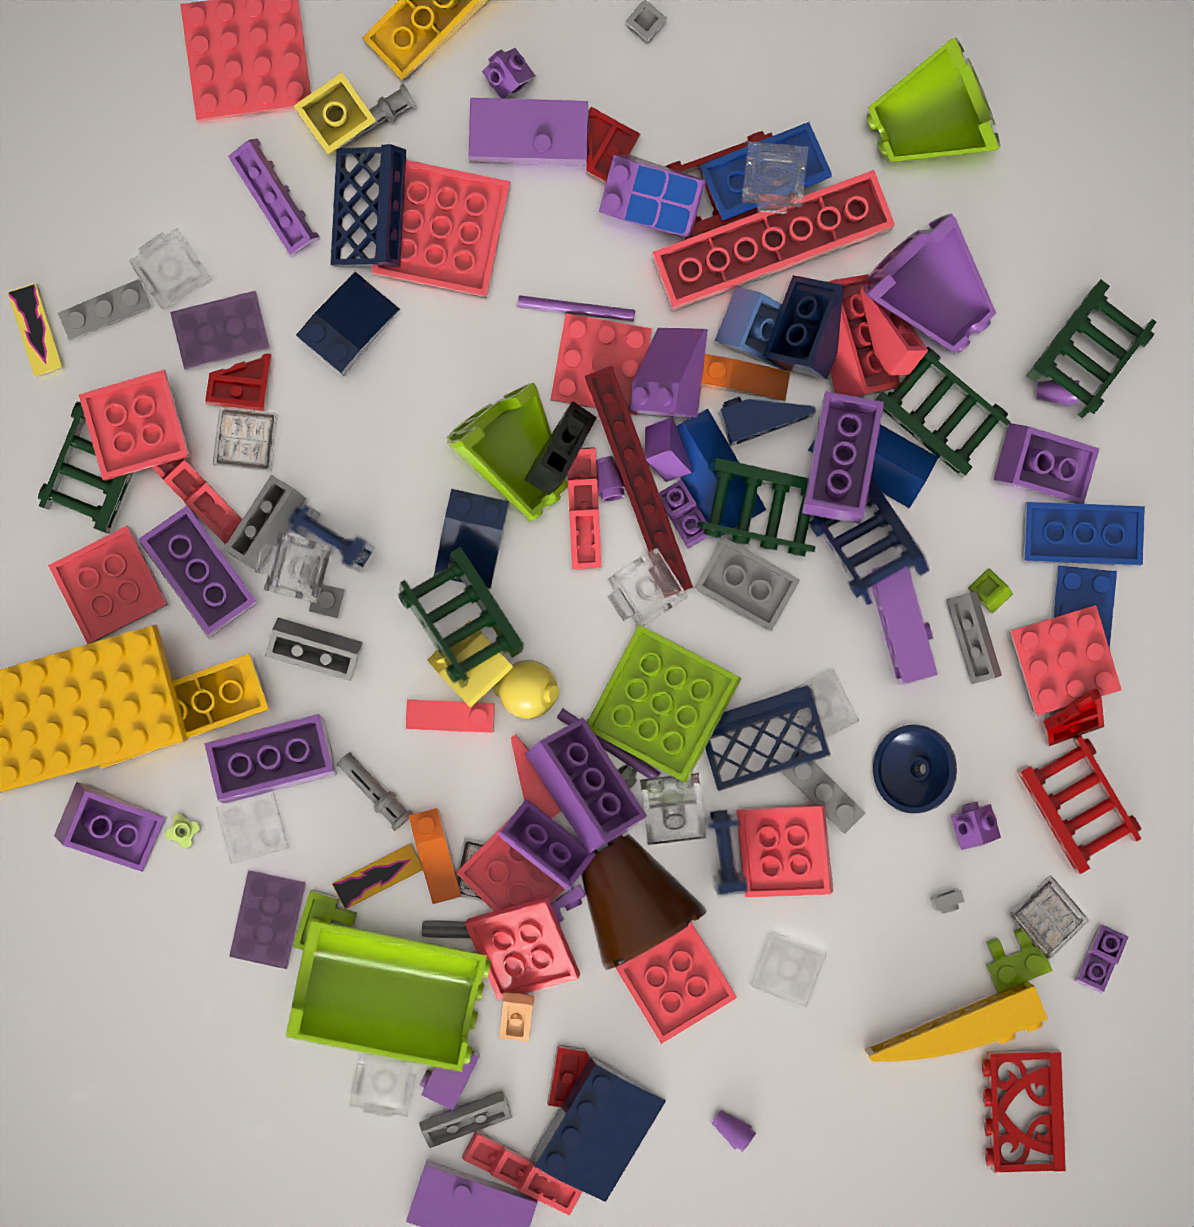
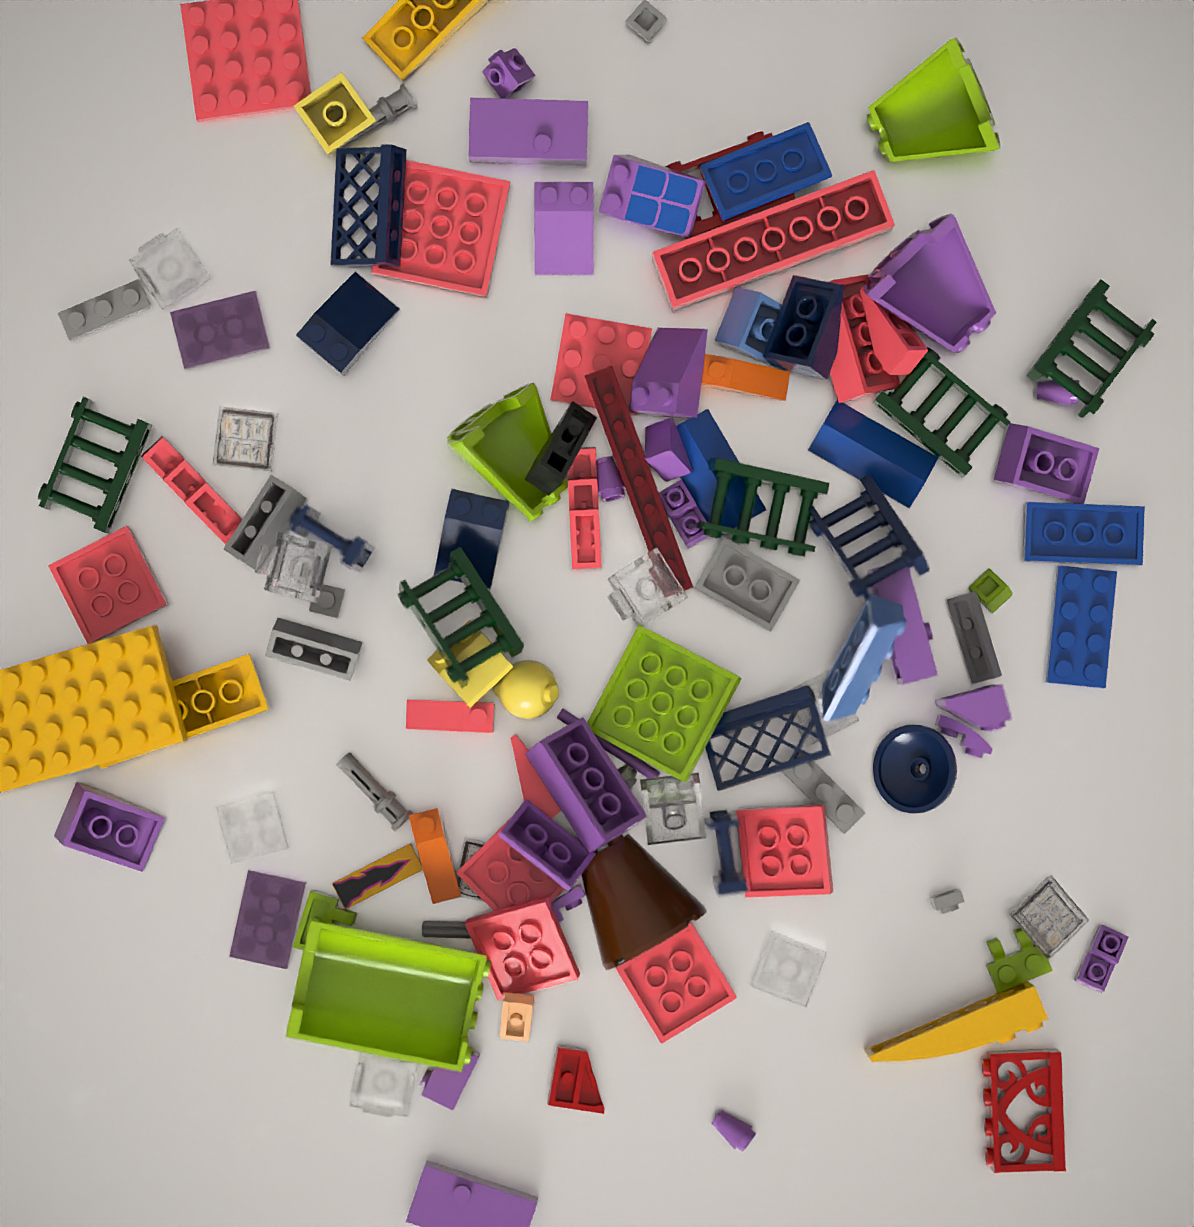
tile [7,283,64,377] -> none
coral plate [79,370,190,480] -> none
medium lavender brick [139,505,256,638] -> none
yellowish green plate [165,814,200,848] -> none
medium lavender brick [204,714,337,804] -> none
red wing [205,354,272,411] -> none
medium lavender hinge [228,138,320,255] -> none
light grey plate [419,1092,512,1148] -> none
coral slope [461,1131,583,1216] -> none
medium lavender bar [518,295,635,321] -> none
dark blue slope [530,1057,666,1202] -> none
red wing [586,107,640,183] -> none
dark blue slope [718,396,817,447] -> none
clear panel [742,142,808,214] -> none
medium lavender brick [802,391,884,524] -> none
medium lavender brick [951,802,1001,850] -> none
coral plate [1010,605,1122,716] -> none
red fence [1017,736,1142,874] -> none
red wing [1043,688,1105,746] -> none
none -> medium lavender slope [534,182,593,275]
none -> medium blue slope [822,594,907,721]
none -> medium lavender slope [935,684,1012,731]
none -> medium lavender slope [935,714,992,758]

